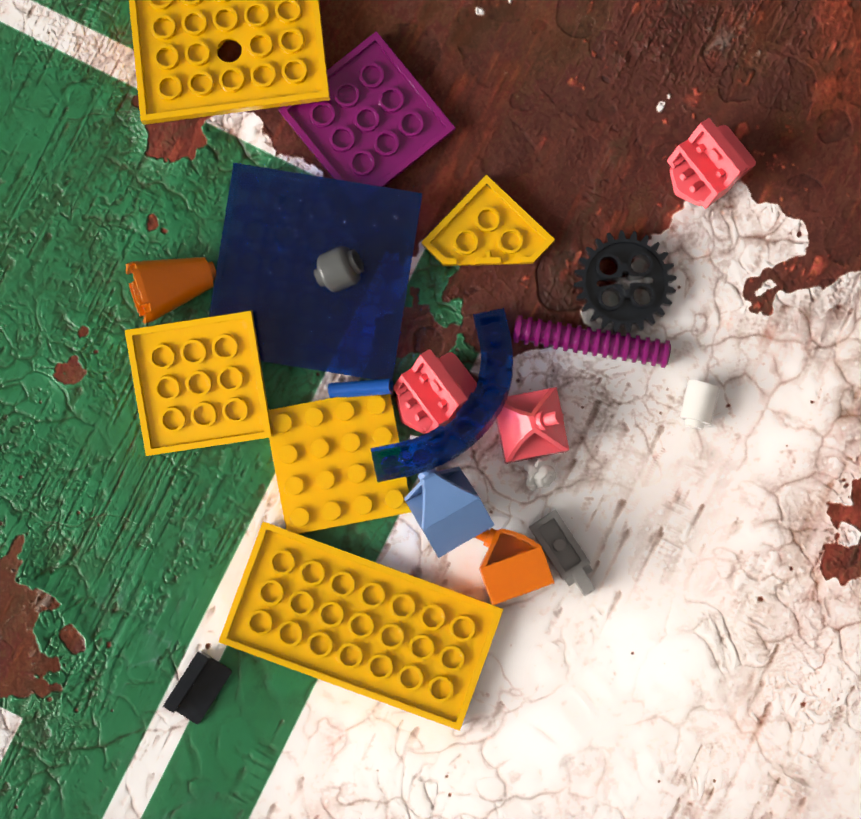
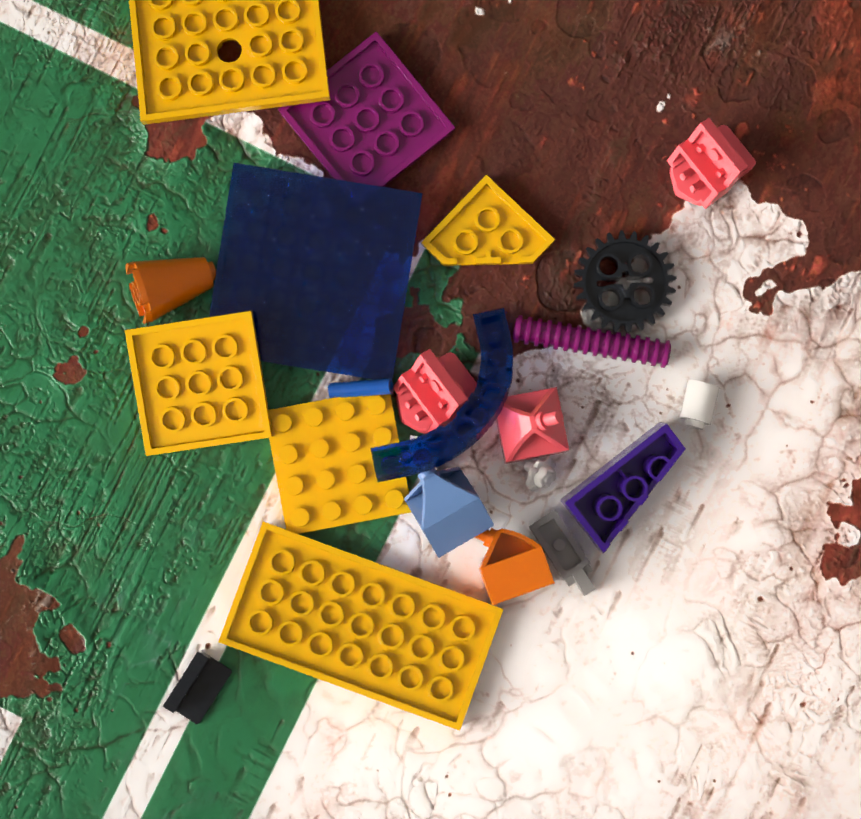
dark grey head [314,245,364,293] -> none
none -> dark purple wedge [560,422,686,553]

